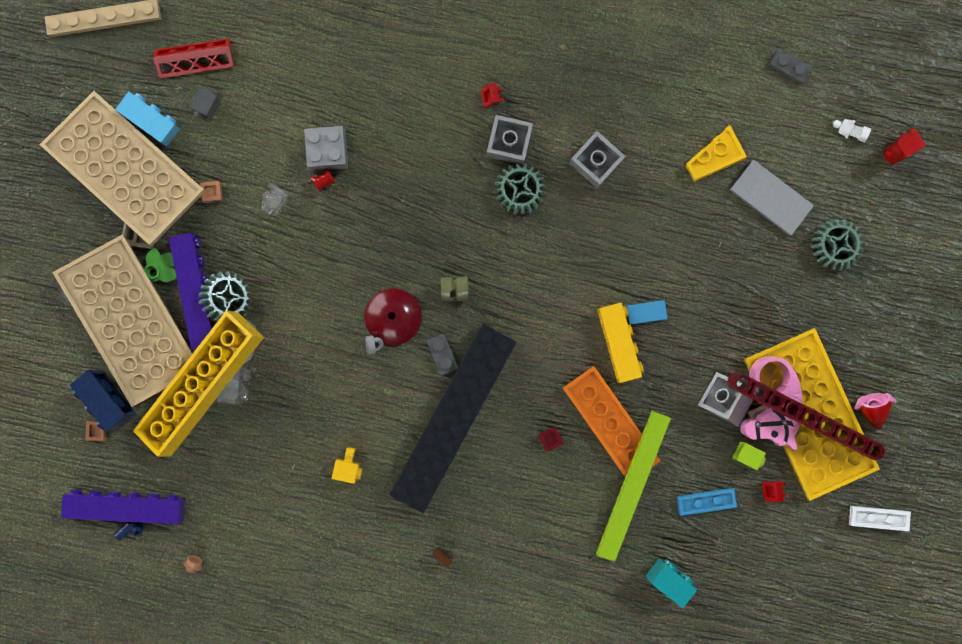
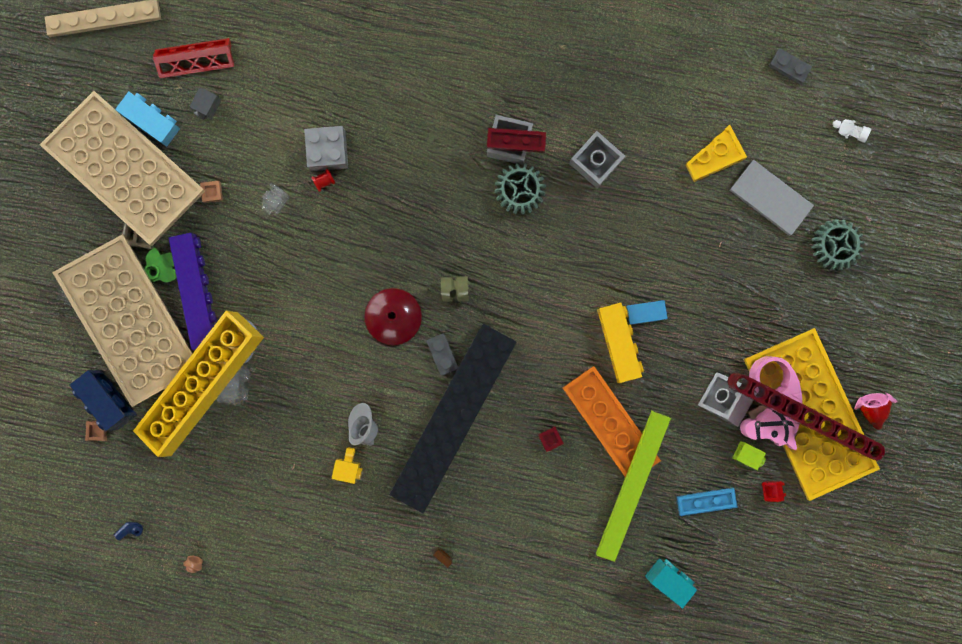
dark purple brick [61,489,185,524] -> none
sand green gear [198,272,252,322] -> none
light grey tile [365,335,383,355] -> none
red tile [481,83,504,108] -> none
white plate [849,505,911,531] -> none
red window [883,127,926,166] -> none
none -> light grey piece [348,403,378,446]
none -> dark red plate [487,128,546,153]

